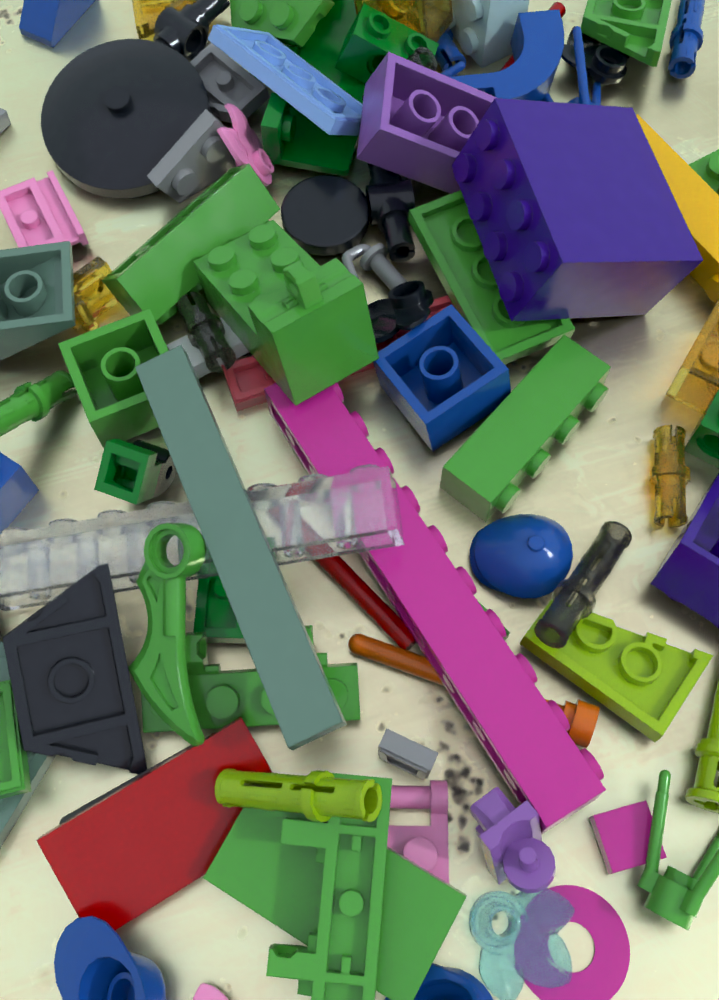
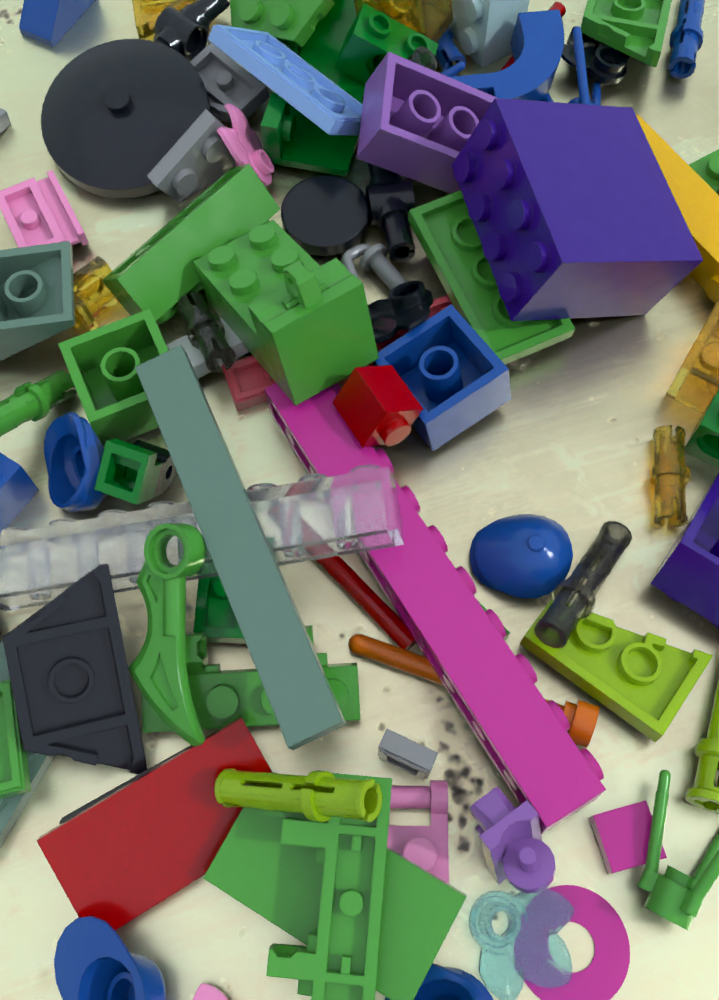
bright green brick [440,335,611,522] -> none
none -> blue hat [44,412,108,512]
none -> red brick [332,365,423,448]

